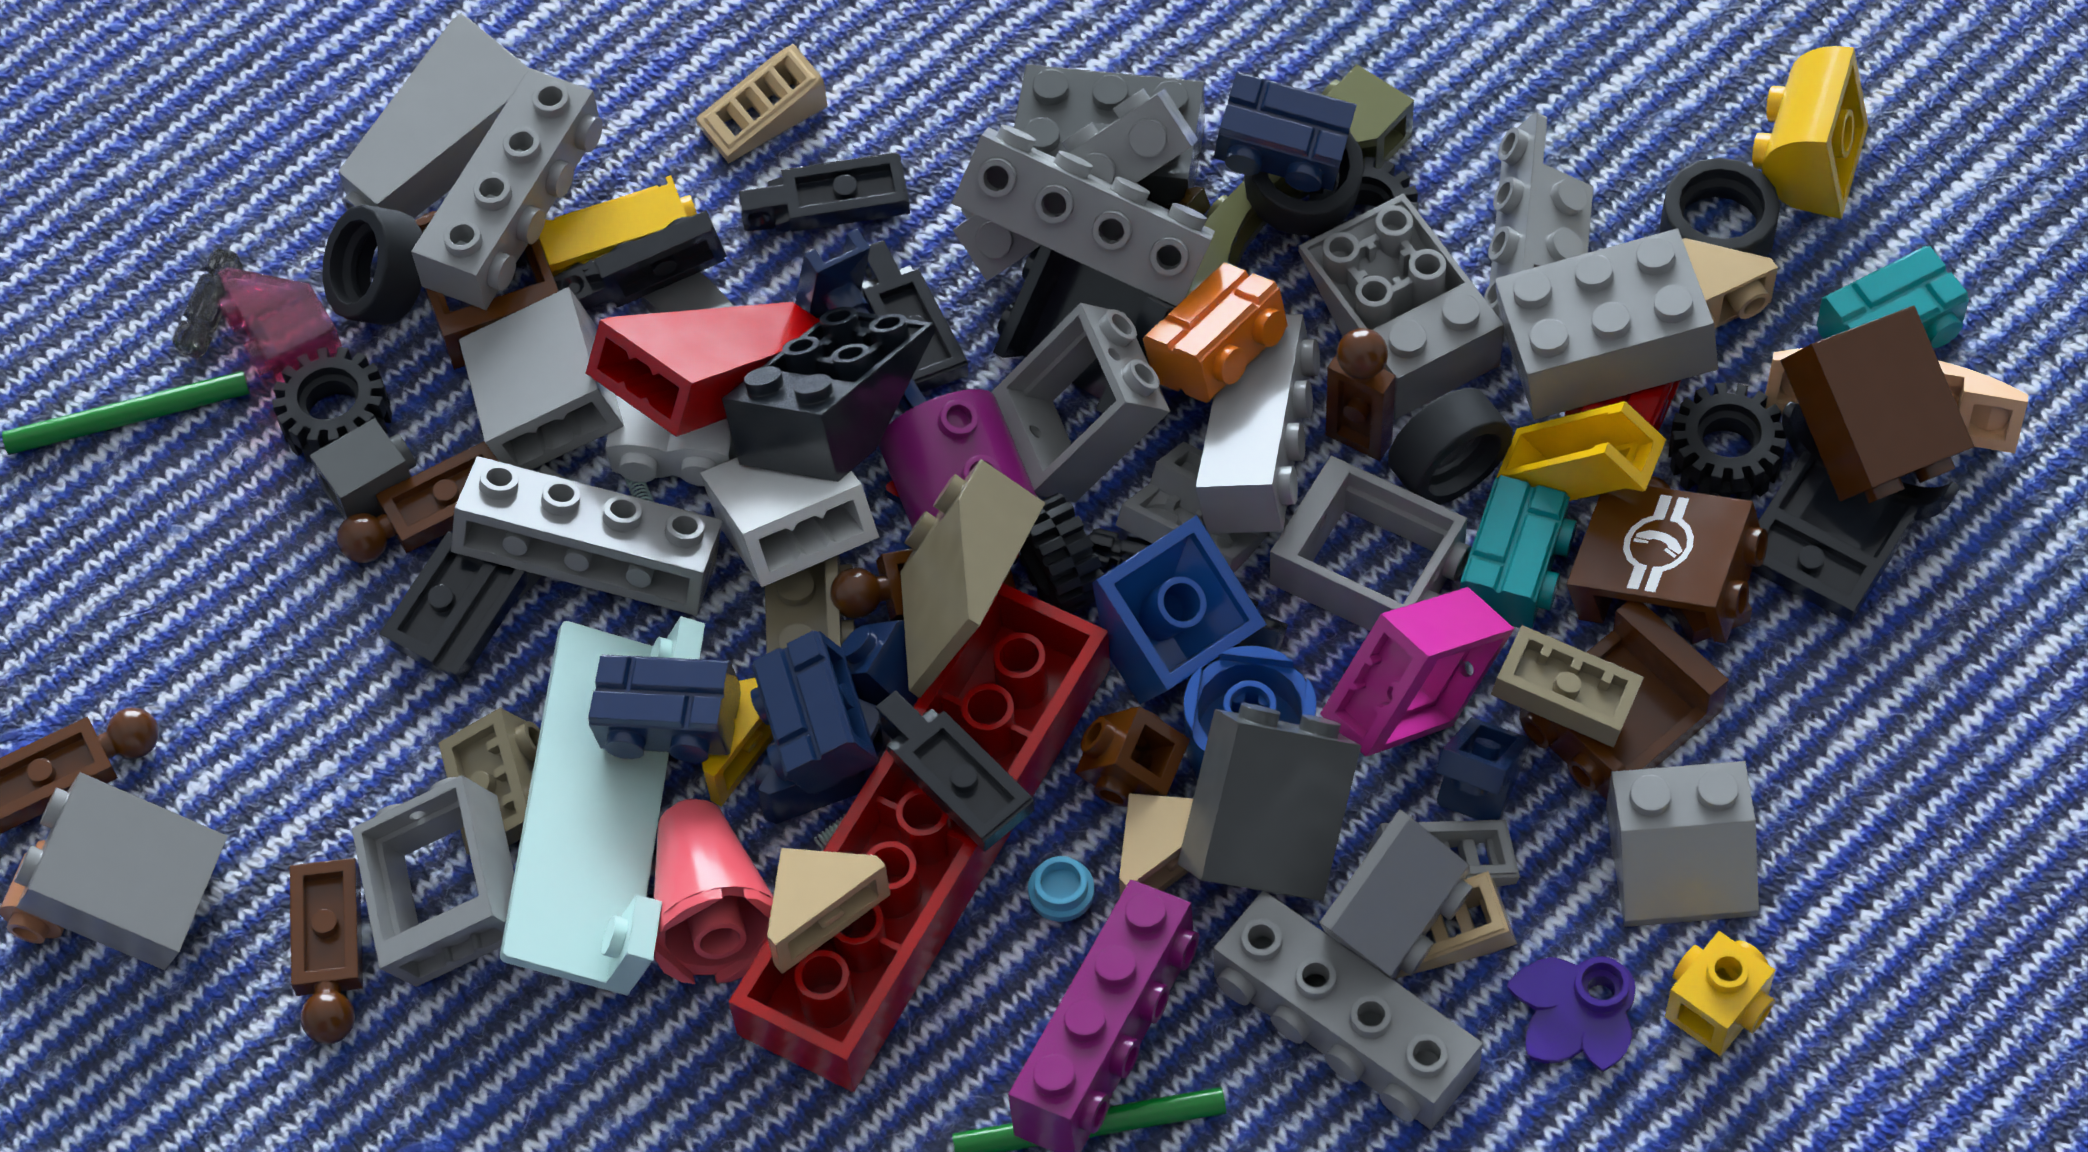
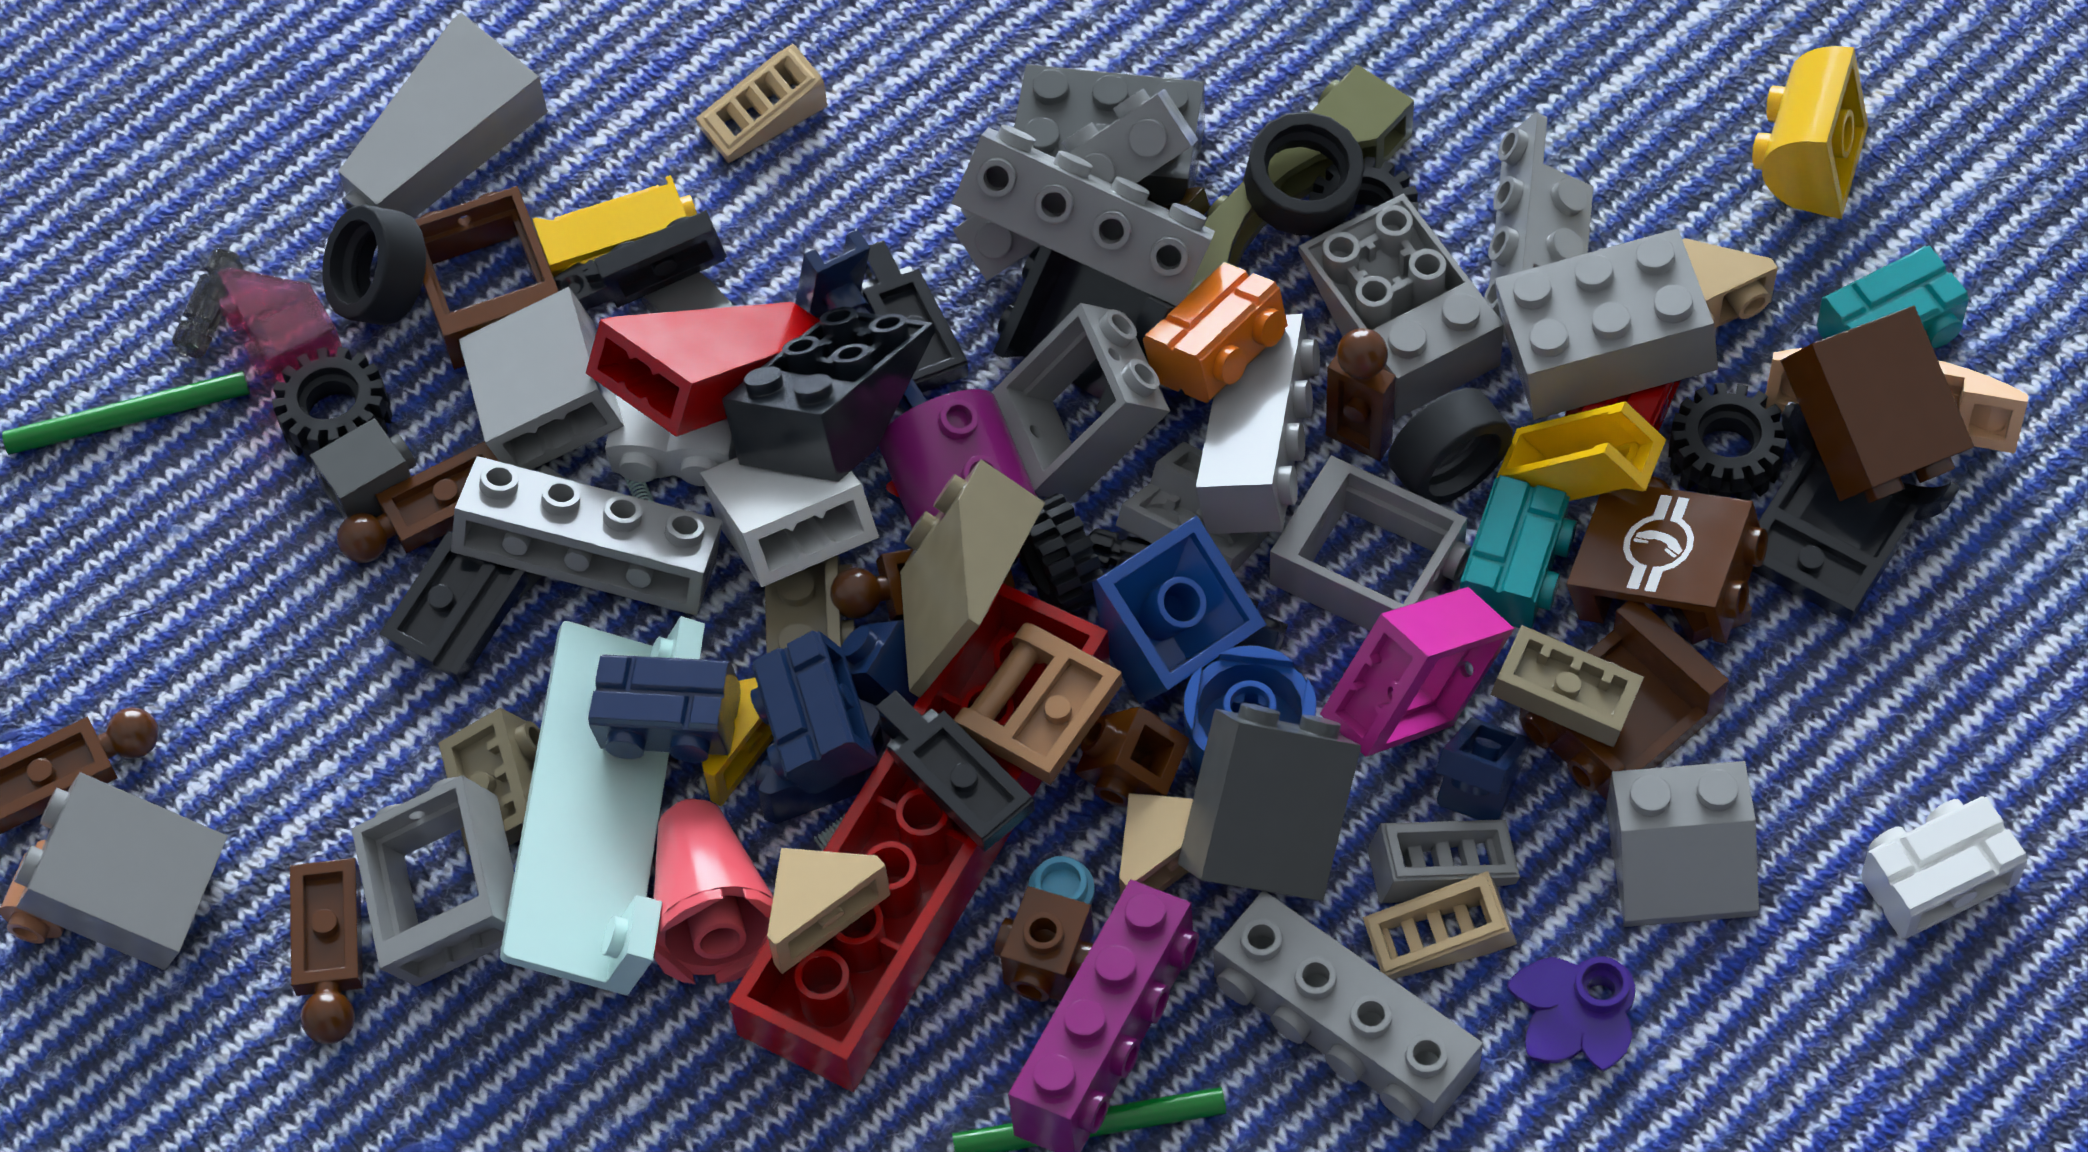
light grey brick [411,68,603,310] -> none
black hinge [739,152,910,232] -> none
dark blue brick [1213,72,1357,192] -> none
light grey slope [1320,809,1473,980] -> none
black tyre [1660,158,1781,257] -> none
yellow brick [1665,931,1775,1057] -> none
none -> medium nougat plate [953,623,1122,785]
none -> reddish brown brick [994,886,1094,1002]
none -> white brick [1861,796,2027,940]

